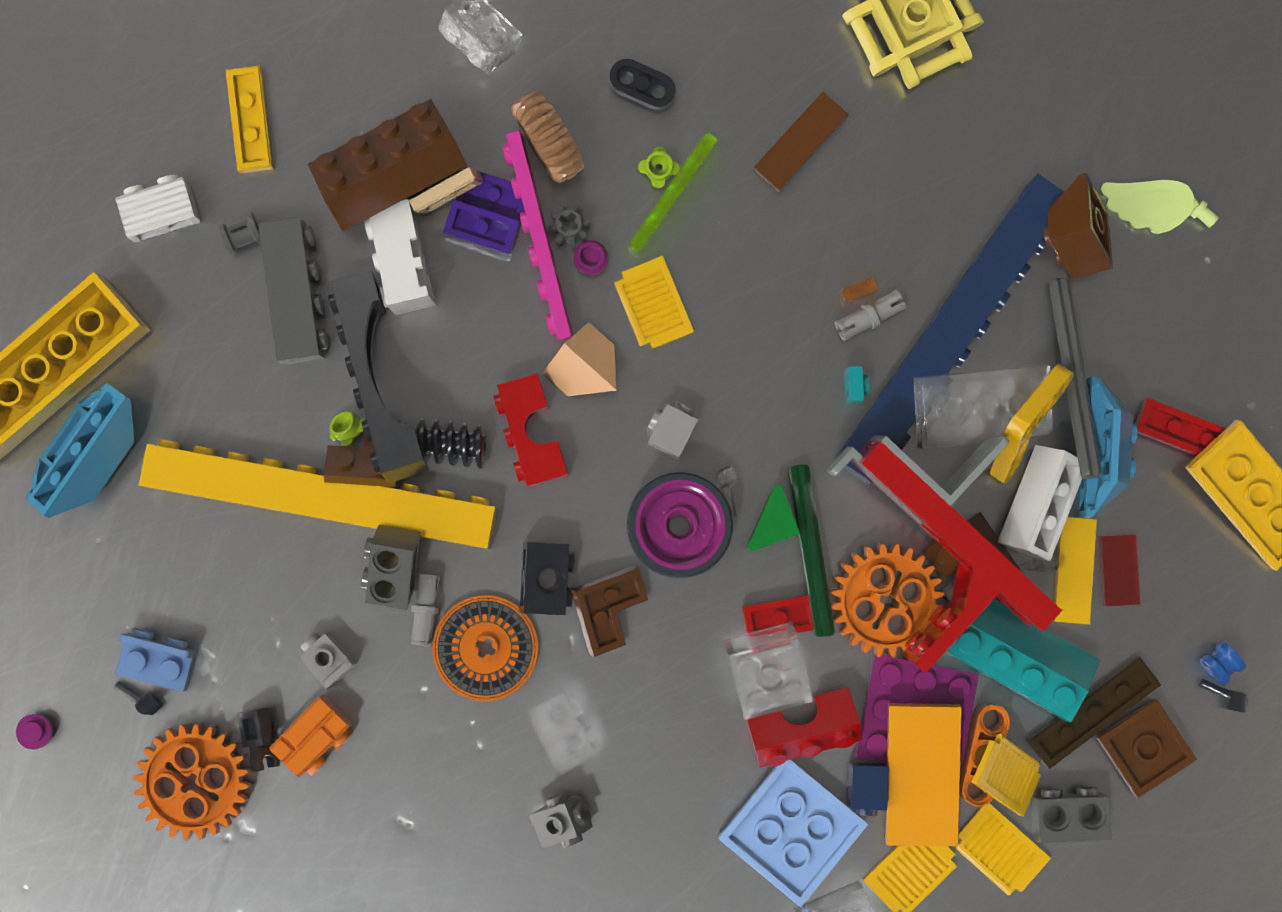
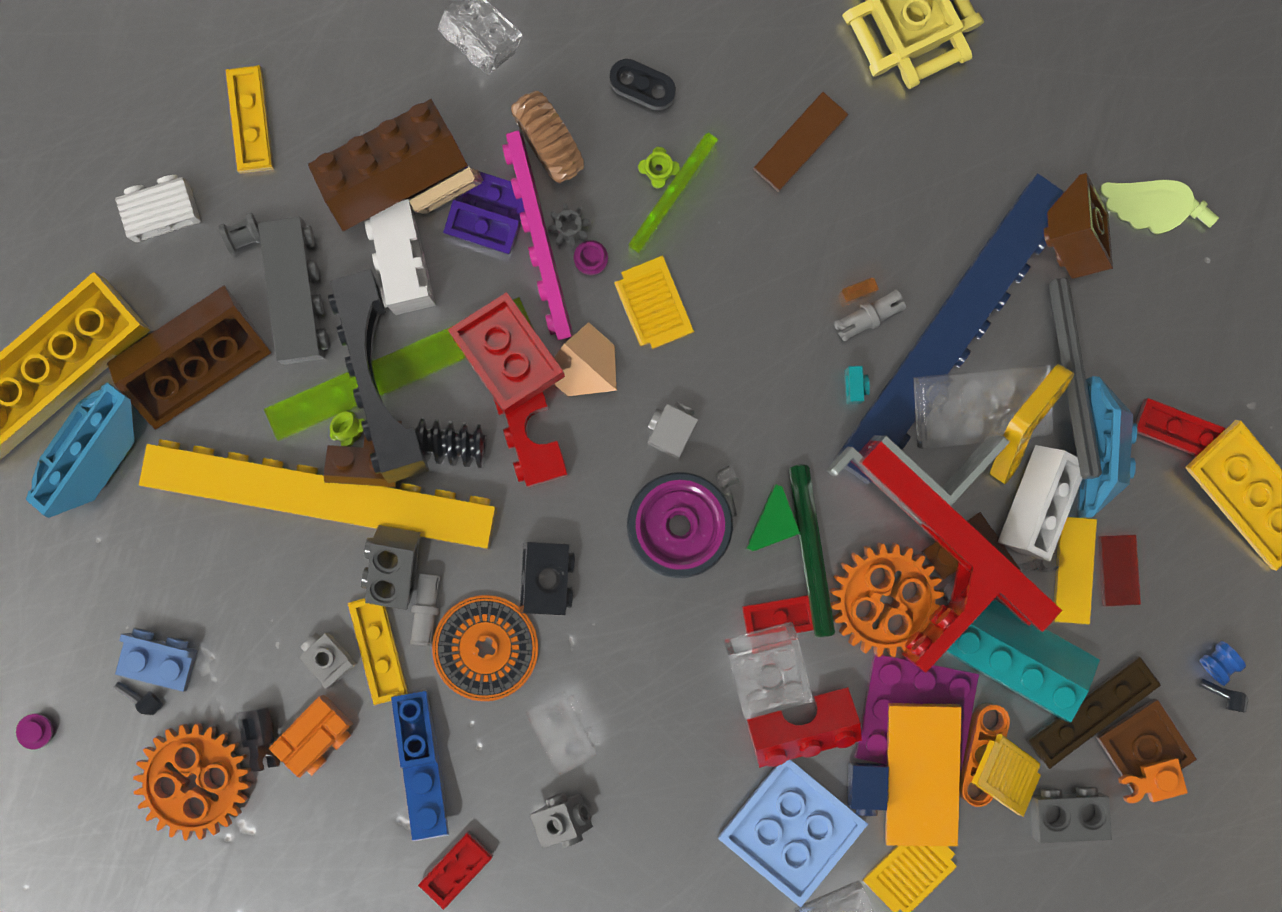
reddish brown plate [571,565,648,657] -> none
yellow window [955,803,1051,896] -> none
none -> reddish brown slope [107,285,272,430]
none -> clear neon green tile [264,297,534,442]
none -> yellow tile [348,598,409,705]
none -> blue slope [391,691,449,842]
none -> red plate [418,832,493,910]
none -> red plate [448,292,565,415]
none -> orange plate [1118,757,1188,803]

